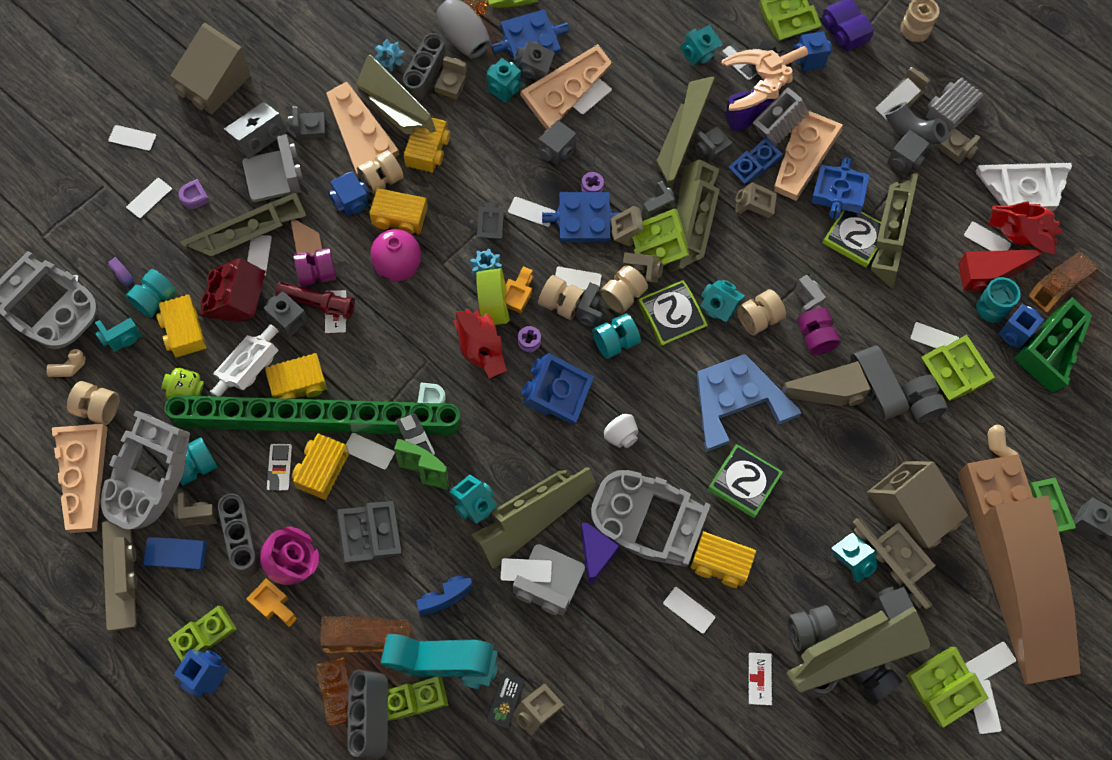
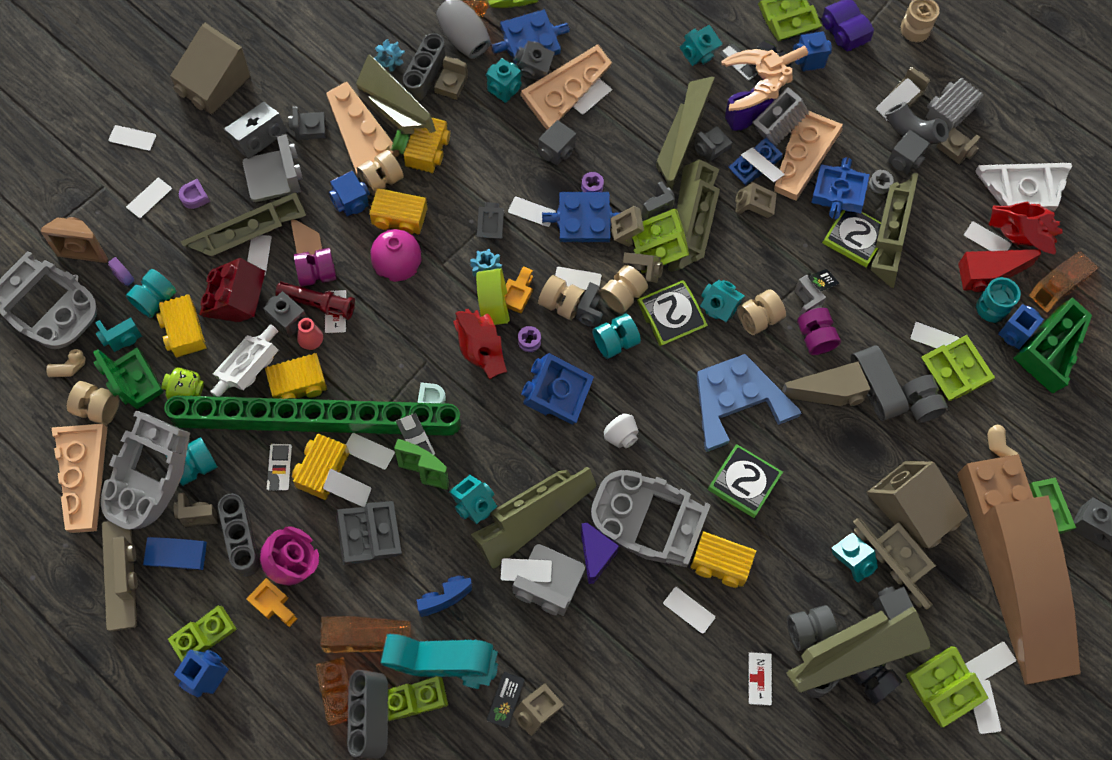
none -> medium nougat slope [41,217,108,263]
none -> green bracket [93,348,164,409]
none -> coral cone [297,318,323,350]
none -> white sticker [323,469,371,507]
none -> bright green bush [391,130,410,155]
none -> white sticker [741,148,785,182]
none -> black sticker [807,269,839,292]
none -> light grey bush [869,170,894,194]

